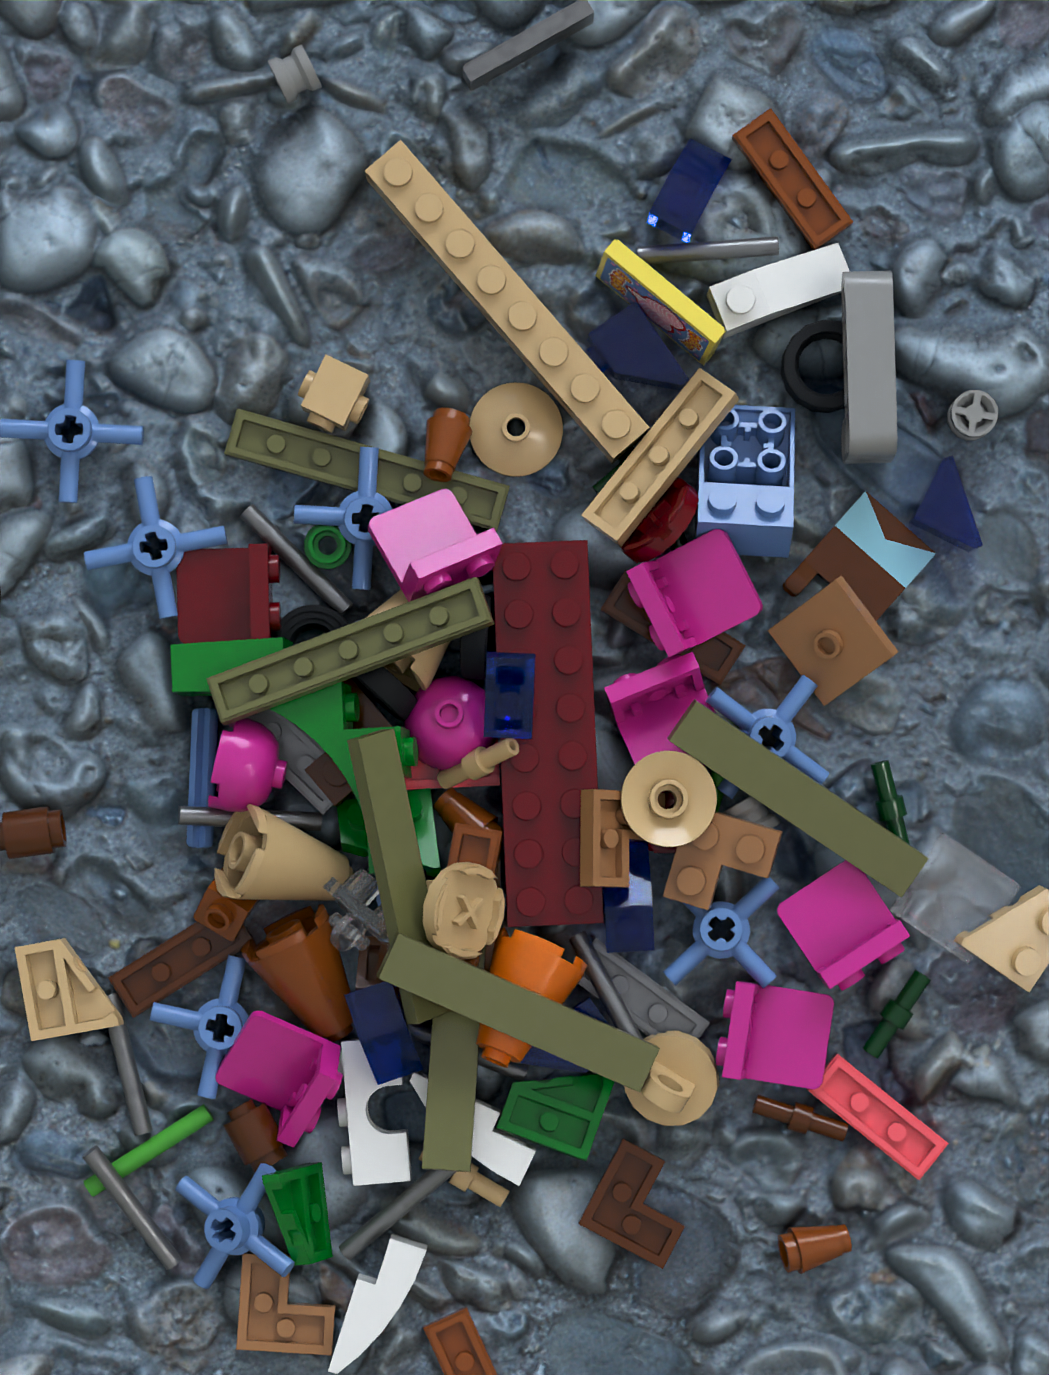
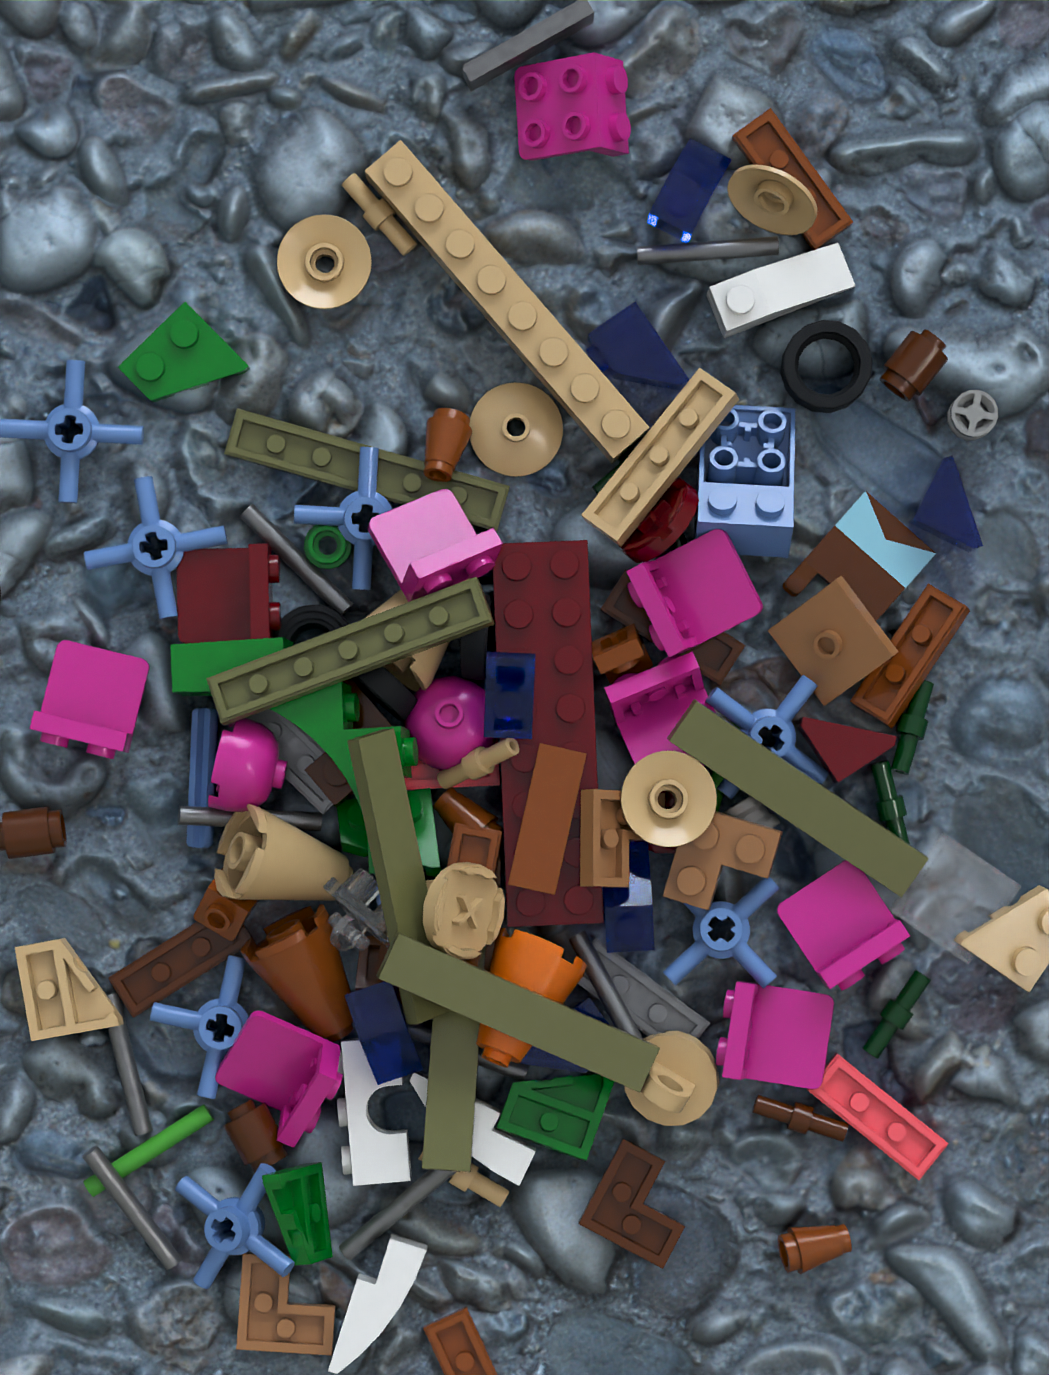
light grey wheel [267,45,322,104] -> none
tan brick [298,354,370,433] -> none
tile [596,239,726,366] -> none
light grey beam [841,271,898,464] -> none
none -> dark pink bracket [29,640,150,759]
none -> green wing [118,302,250,403]
none -> tan dish [277,214,372,309]
none -> tan bar [341,173,417,256]
none -> dark orange tile [508,743,587,895]
none -> dark pink bracket [514,52,631,161]
none -> dark orange bracket [592,623,653,684]
none -> tan dish [727,165,817,235]
none -> dark red slope [798,717,897,783]
none -> dark orange tile [850,583,970,729]
none -> reddish brown brick [879,329,948,402]
none -> dark green bar [891,680,934,775]

